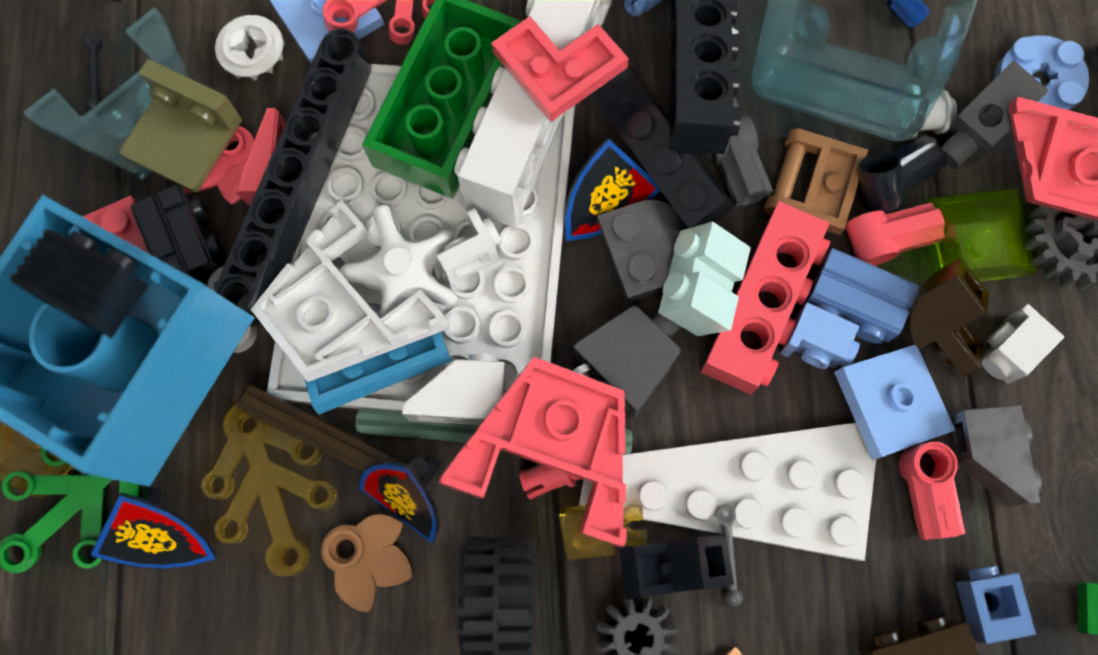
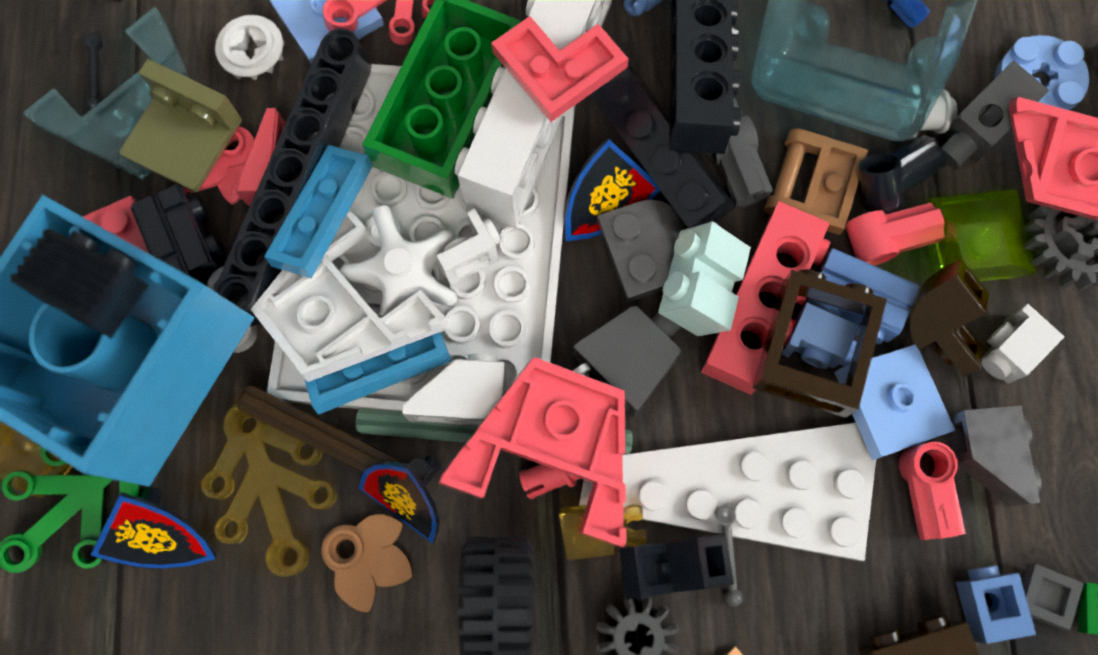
none -> dark azure plate [264,145,373,279]
none -> dark brown window [752,269,887,418]
none -> dark grey plate [1022,564,1084,630]

